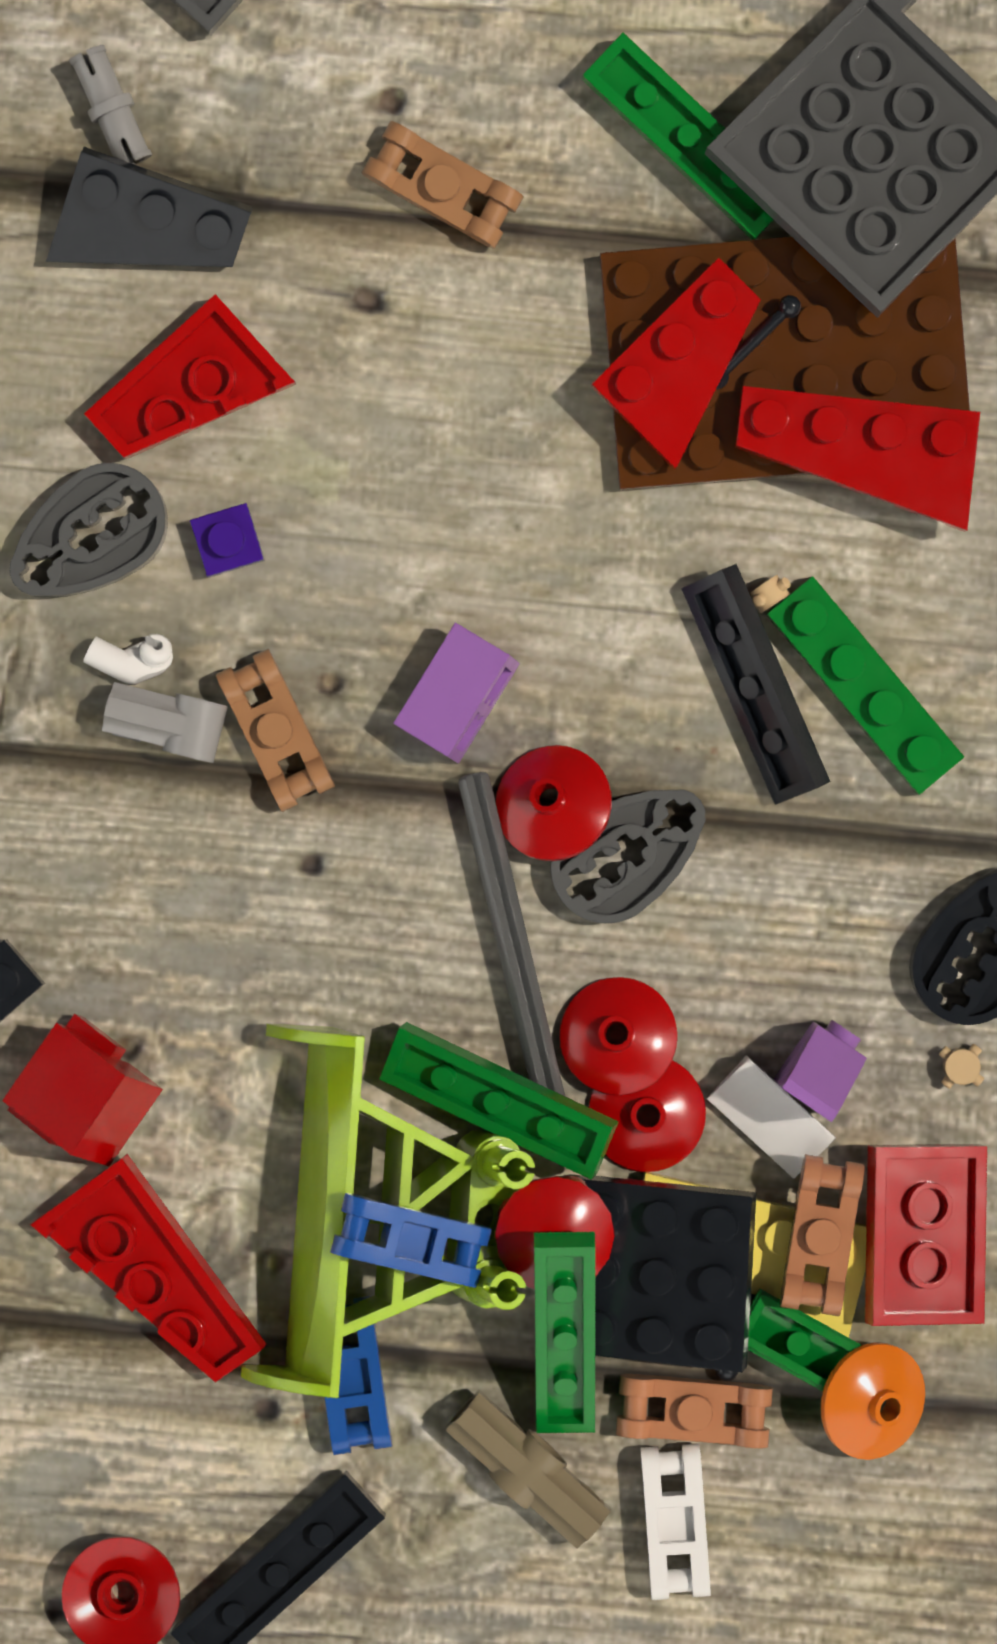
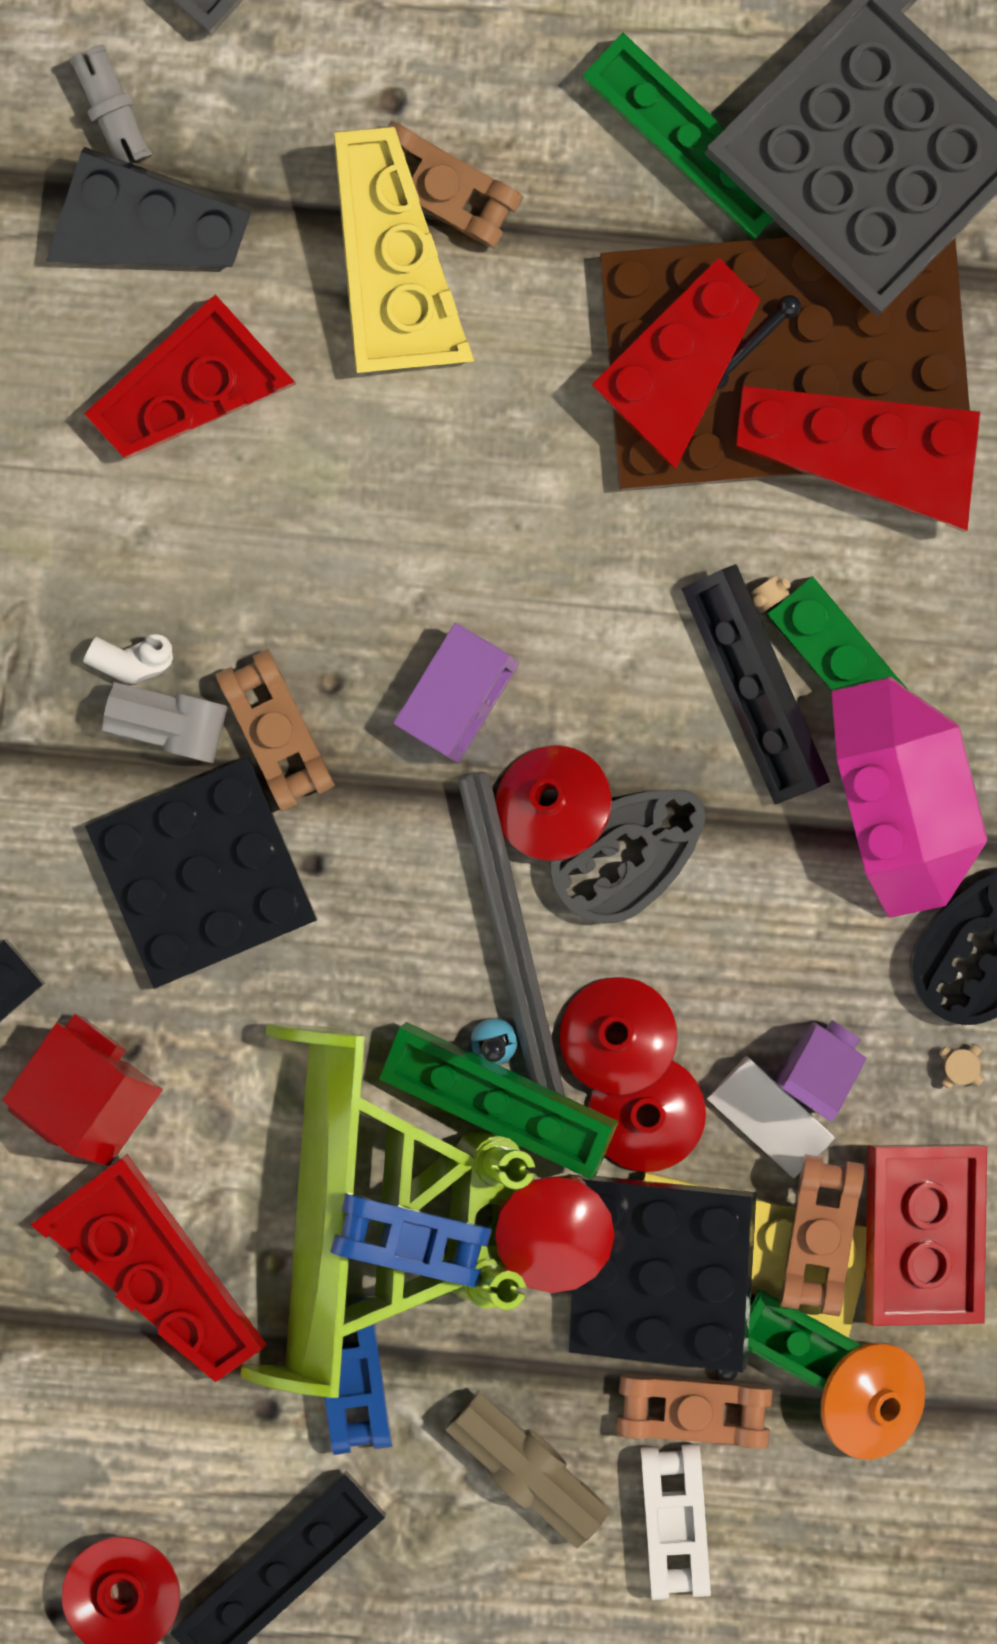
dark grey piece [10,463,168,597] -> none
dark purple plate [190,503,265,578] -> none
green plate [534,1232,595,1433] -> none
none -> black plate [85,757,318,989]
none -> light yellow wing [333,126,474,373]
none -> medium azure hinge [470,1018,518,1065]
none -> dark pink wedge [831,676,988,918]

